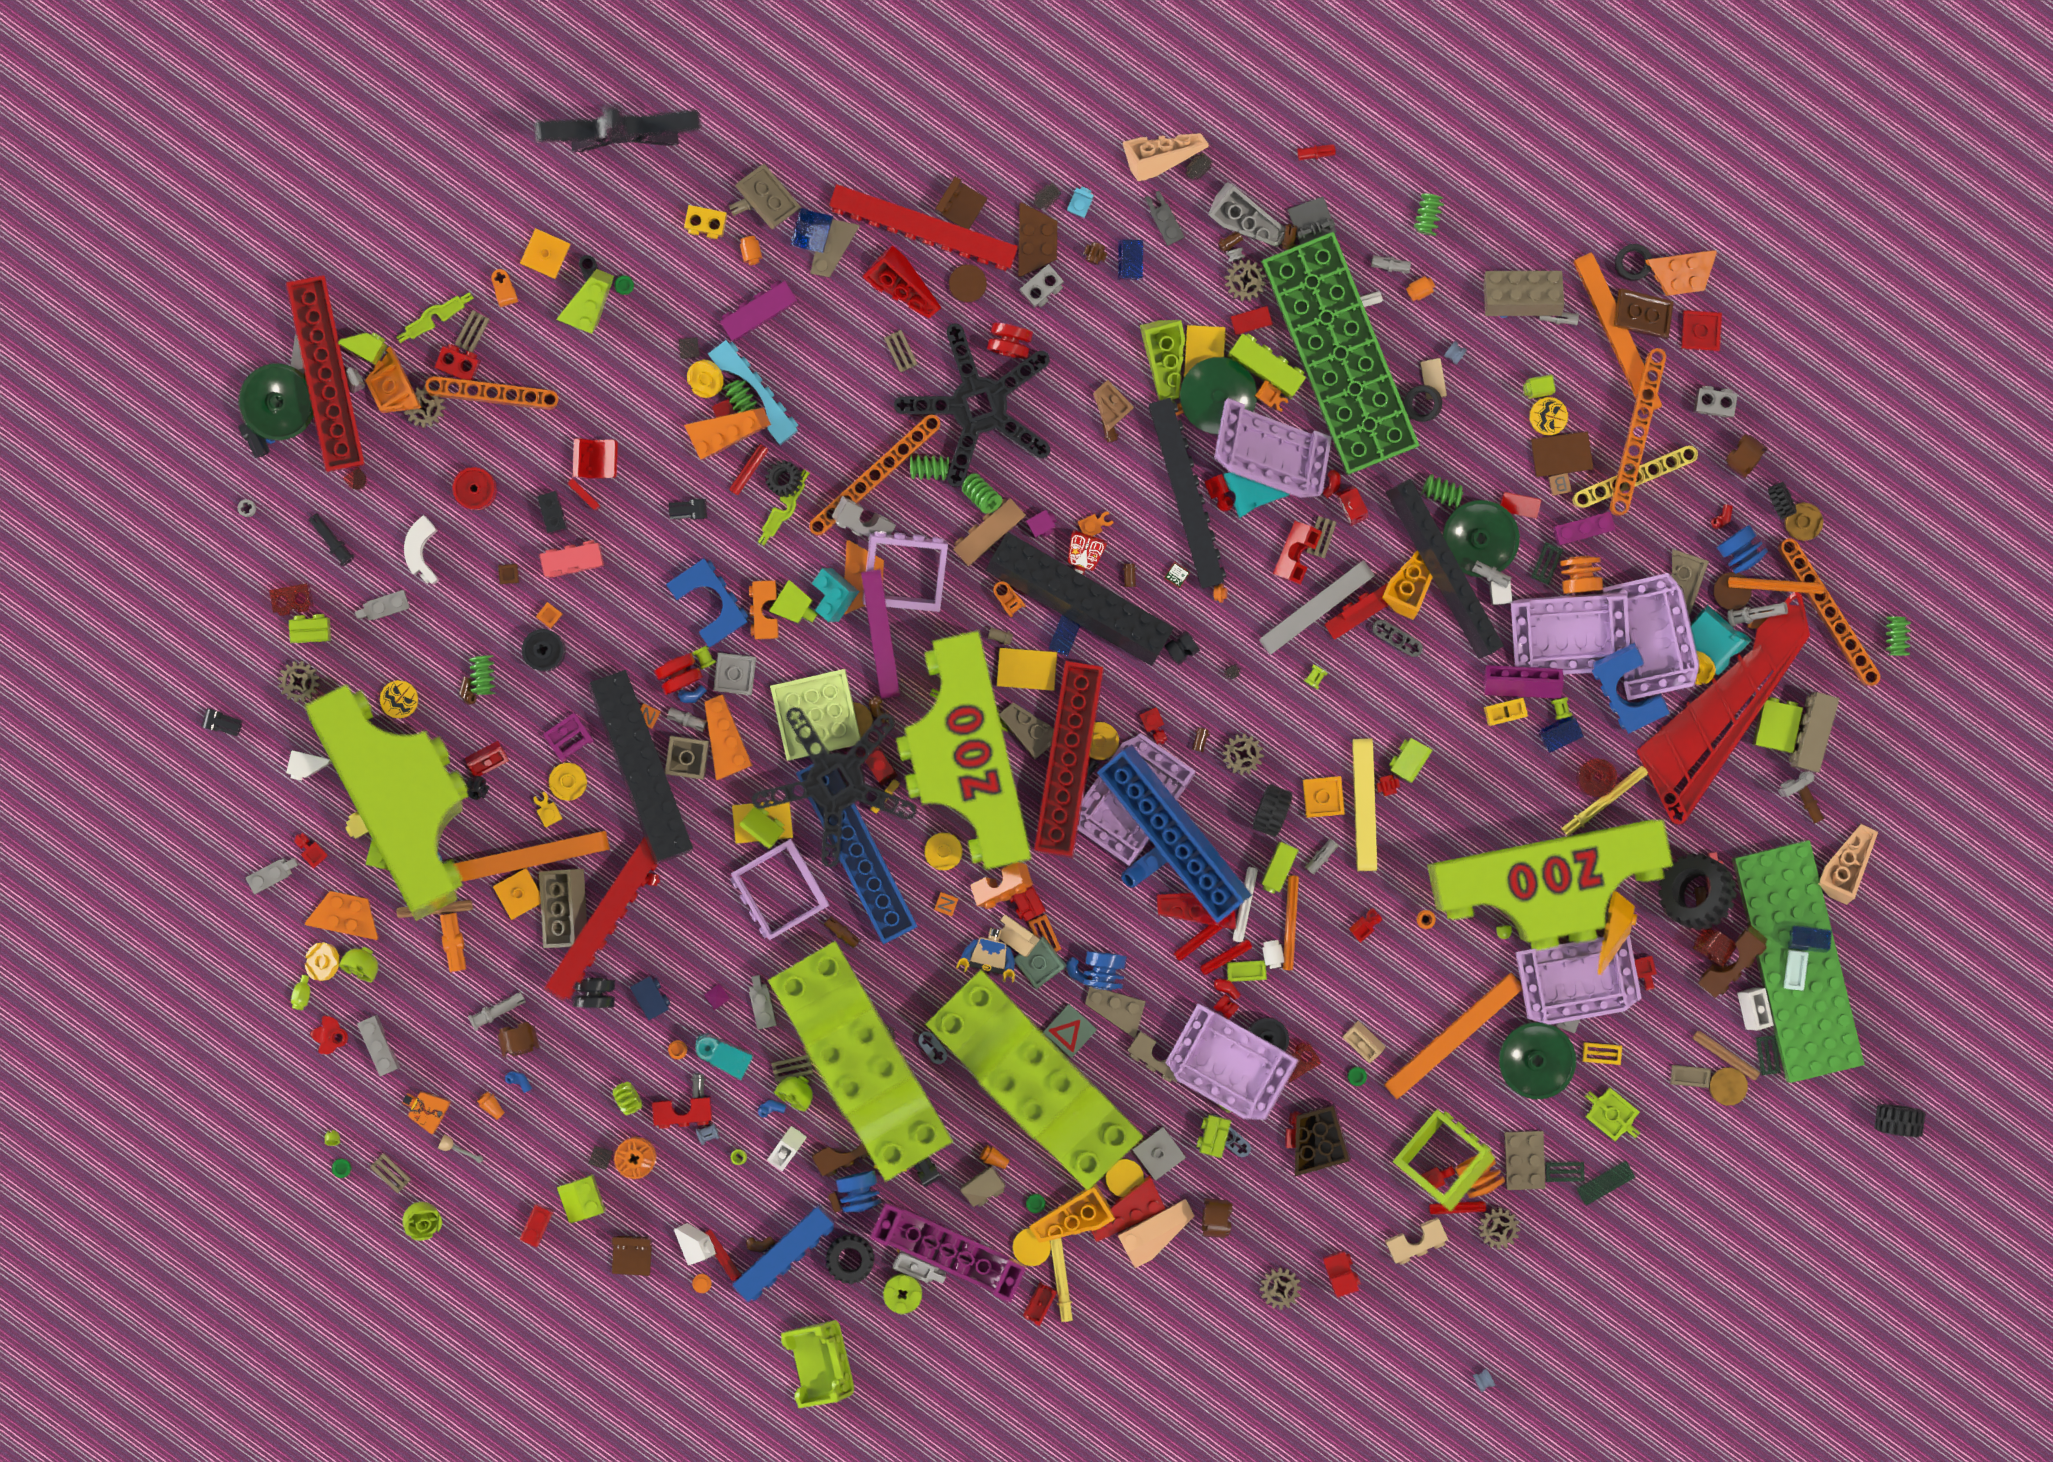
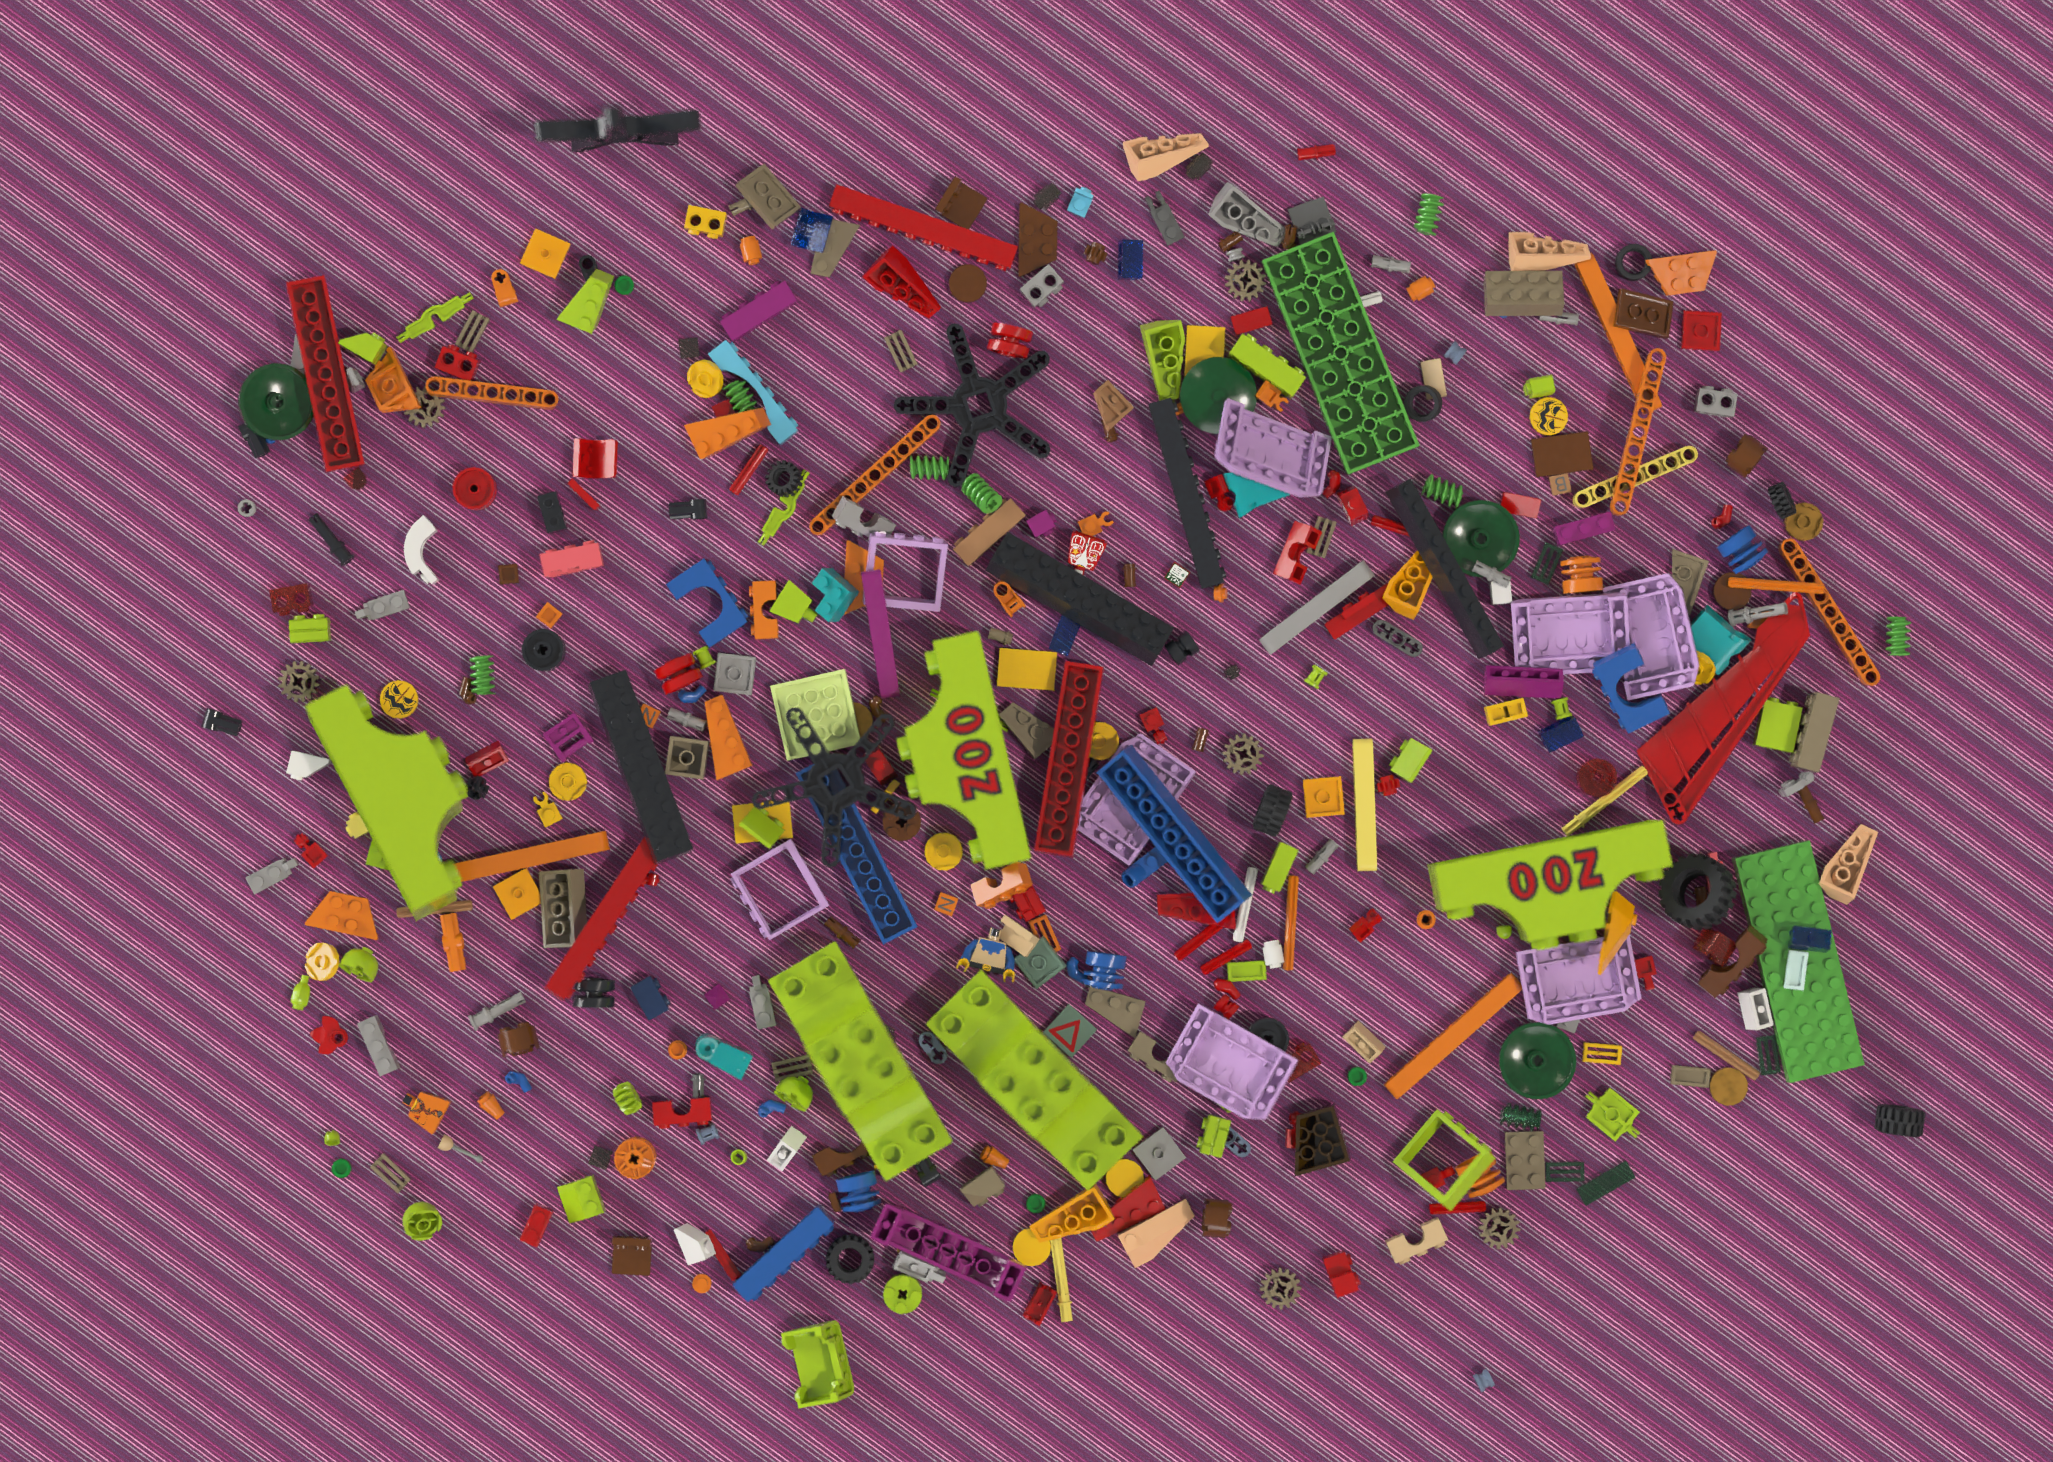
none -> reddish brown brick [882,803,921,841]
none -> red axle [1371,515,1410,537]
none -> clear green piece [1500,1103,1542,1132]
none -> light nougat wedge [1508,232,1591,271]

